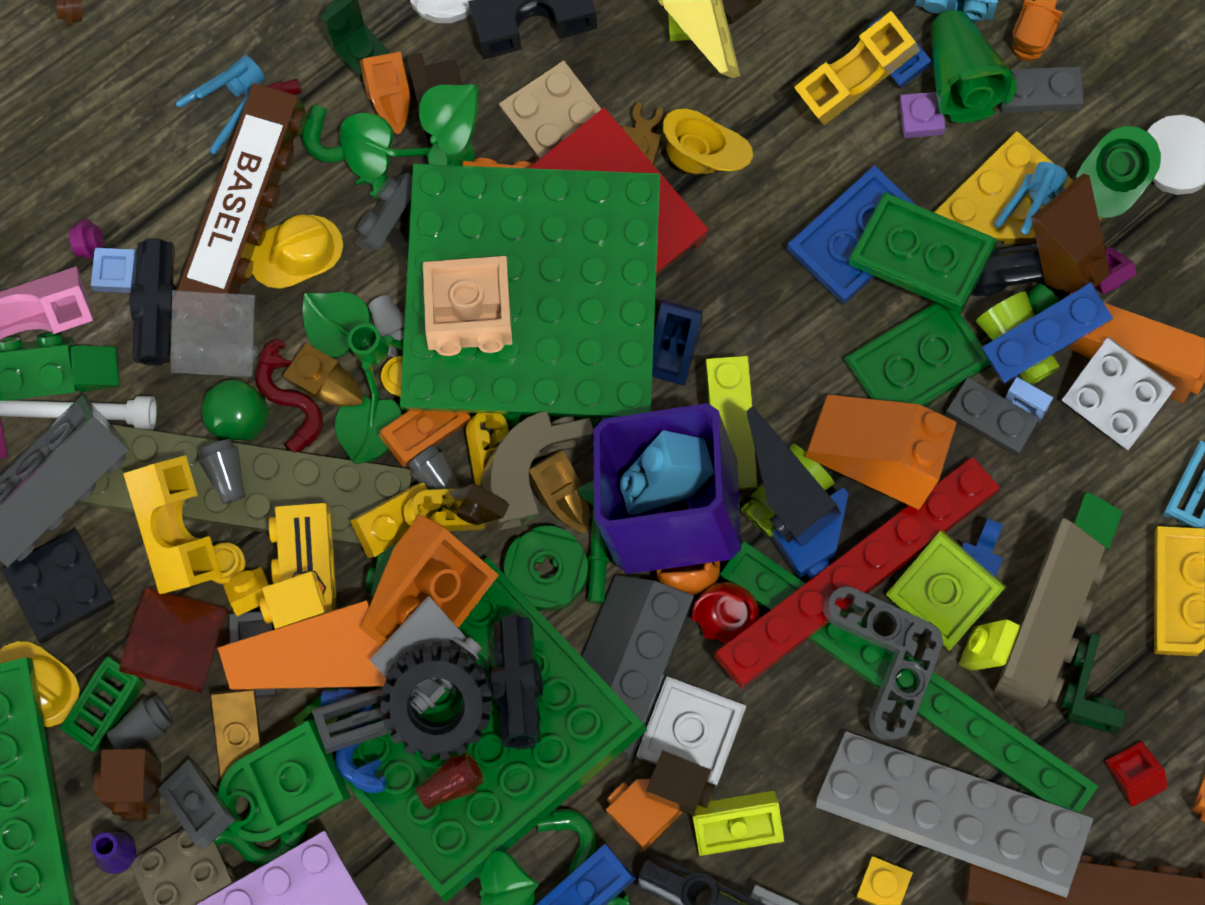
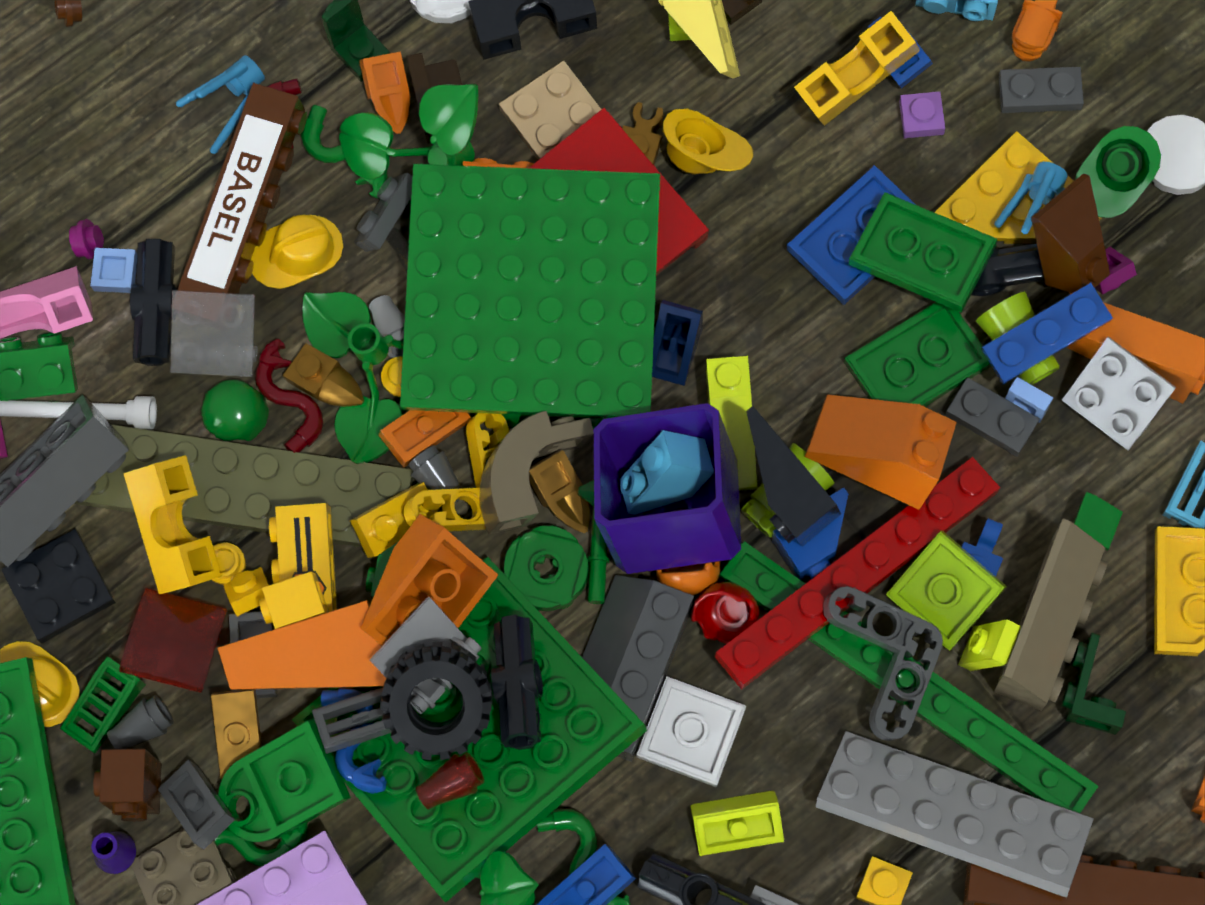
green slope [70,345,120,393] -> none
dark grey cone [198,439,246,504] -> none
light nougat plate [423,256,512,356] -> none
dark brown plate [441,484,510,525] -> none
orange slope [606,779,683,852] -> none
dark brown brick [646,750,716,816] -> none
green cone [930,10,1017,123] -> none
green hinge [1027,283,1060,315] -> none
red slope [1105,741,1168,807] -> none

